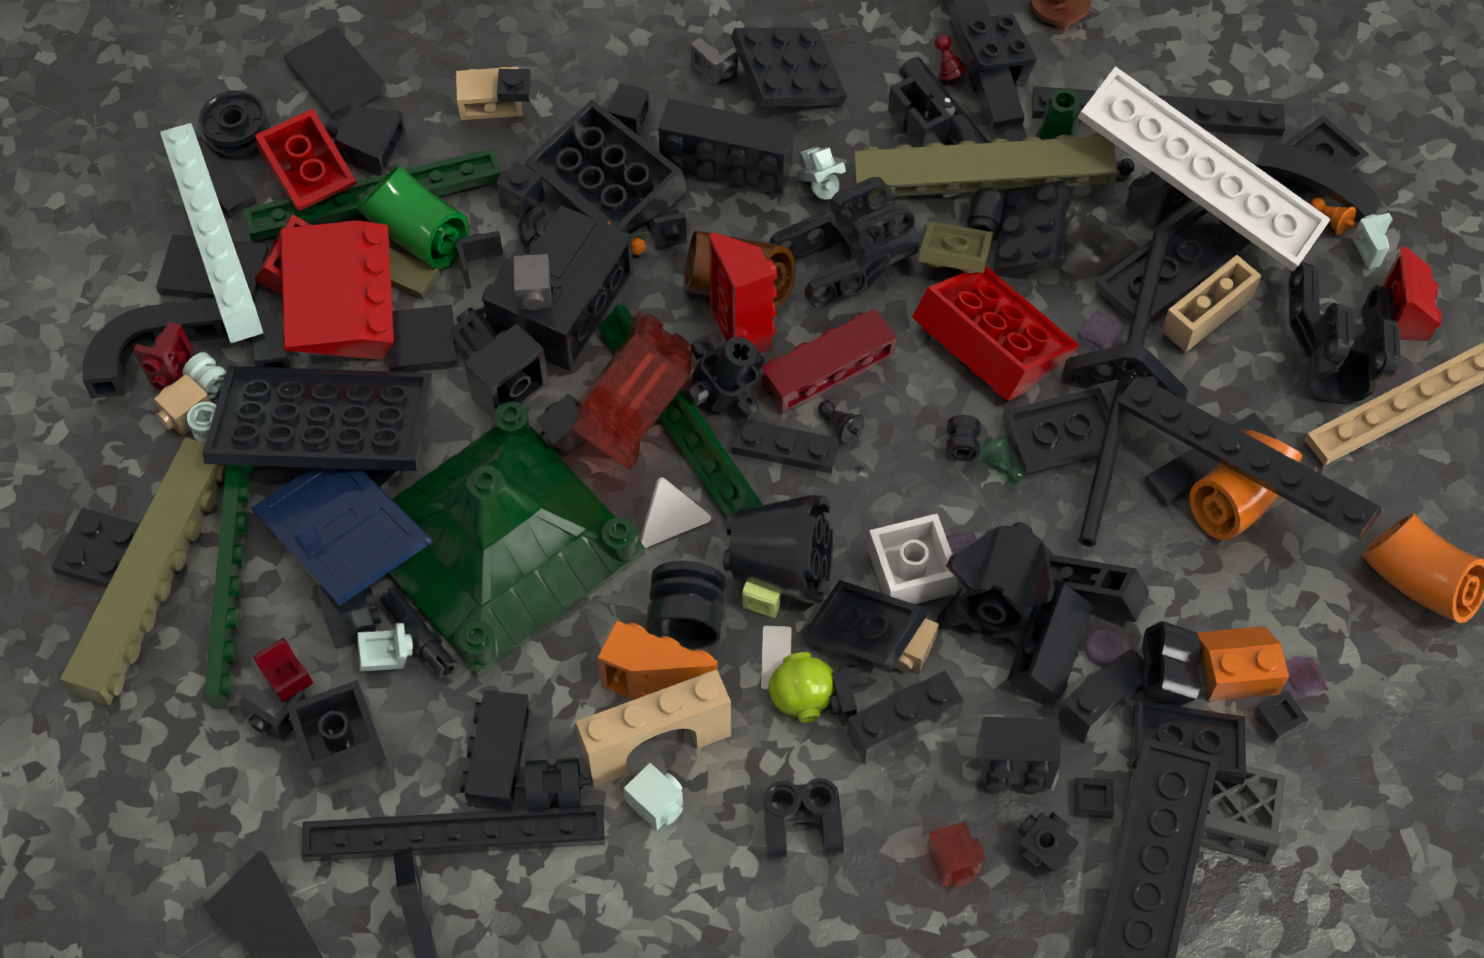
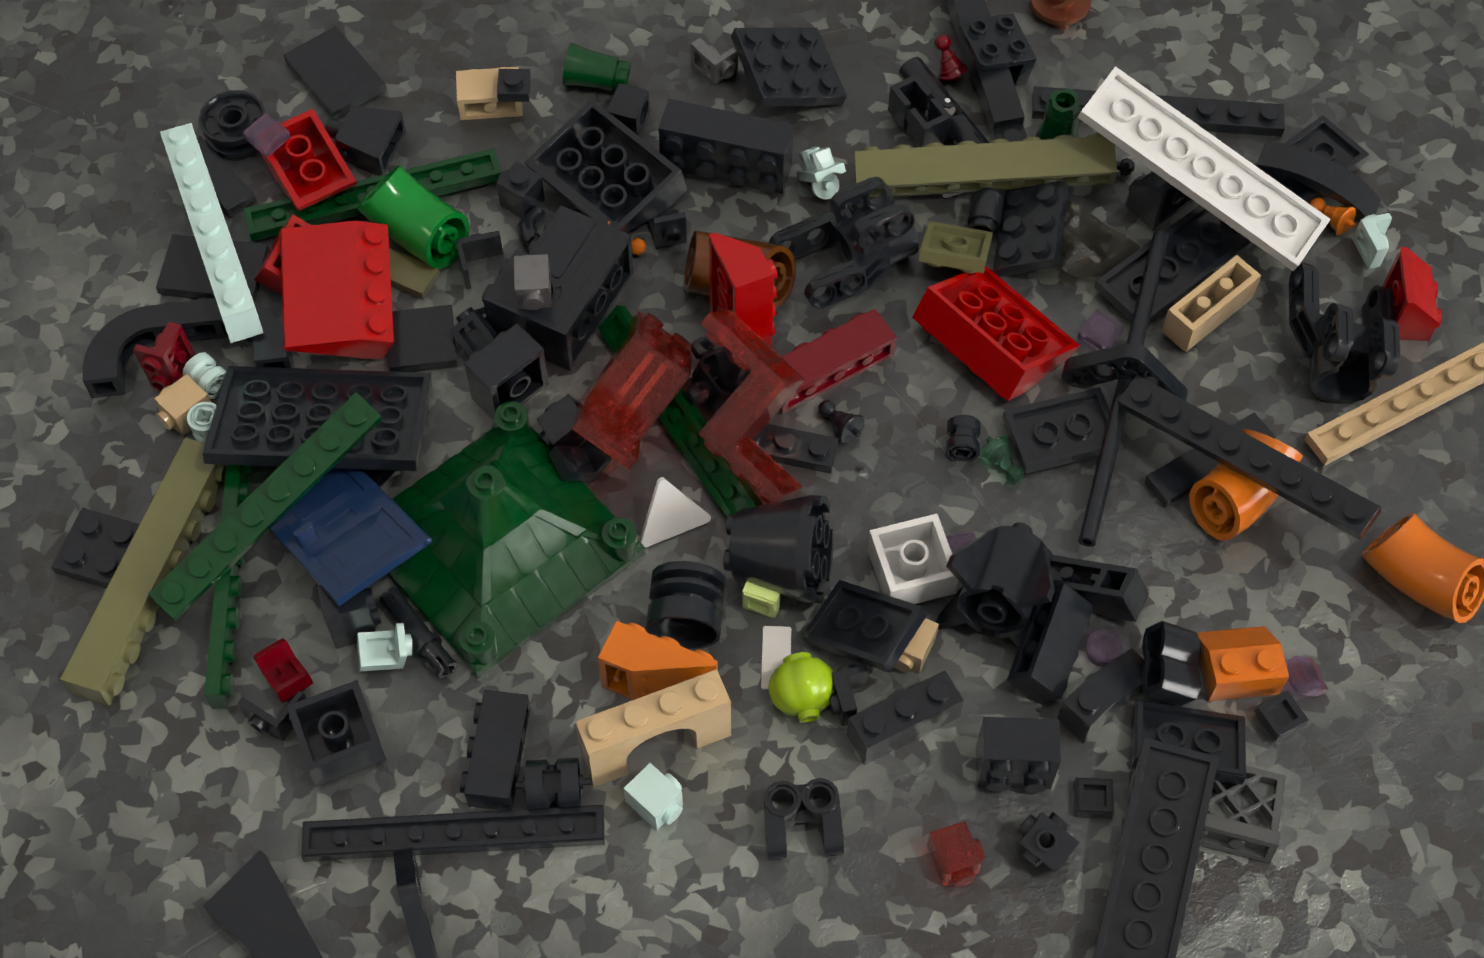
none -> dark green plate [148,392,383,620]
none -> clear purple tile [243,113,290,157]
none -> black bracket [549,434,611,481]
none -> dark green plant [562,42,631,91]
none -> clear red bracket [699,310,806,504]

